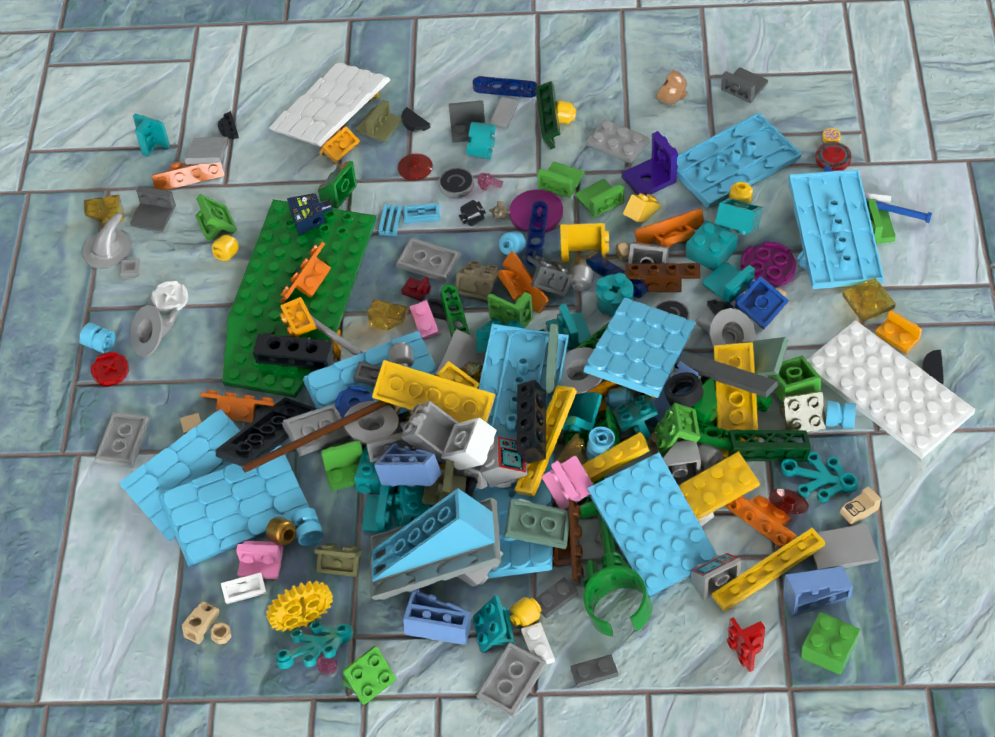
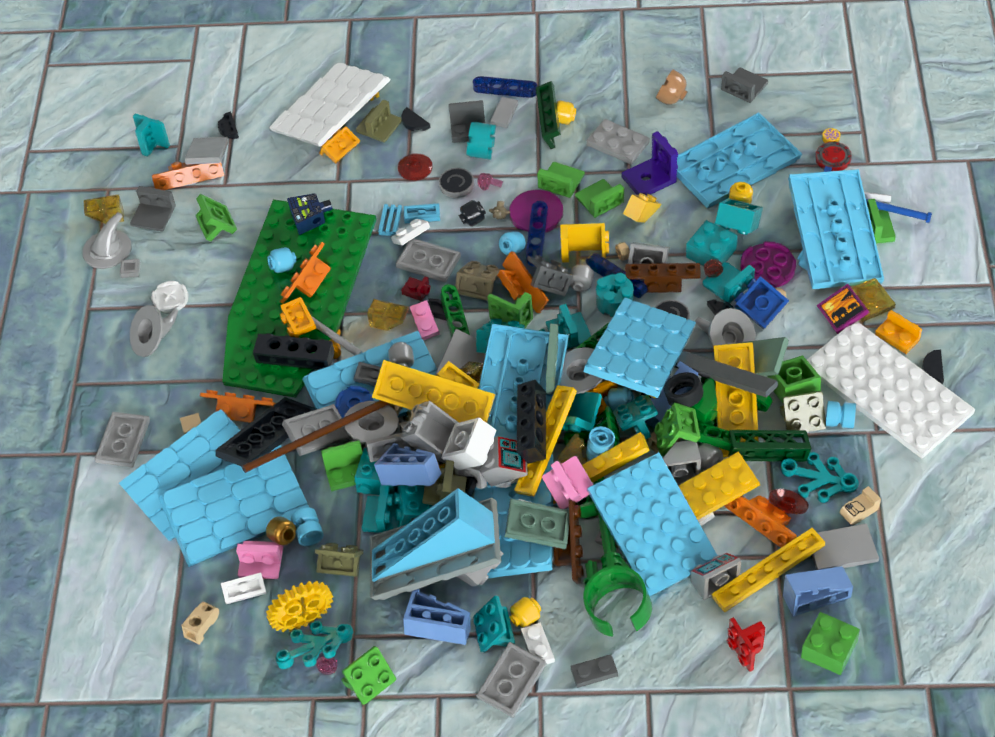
medium azure wheel [79,323,116,354] -> none
red tile [91,352,129,386] -> none
tan tile [210,622,232,644] -> none
yellow head [212,235,239,262] -> none
green slope [318,161,357,209] -> none
dark grey plate [535,577,578,618] -> none
orange bracket [634,208,704,247] -> none
none -> medium azure head [267,247,296,273]
none -> white plate [391,219,430,246]
none -> clear red tile [703,259,723,278]
none -> tile [817,284,870,334]

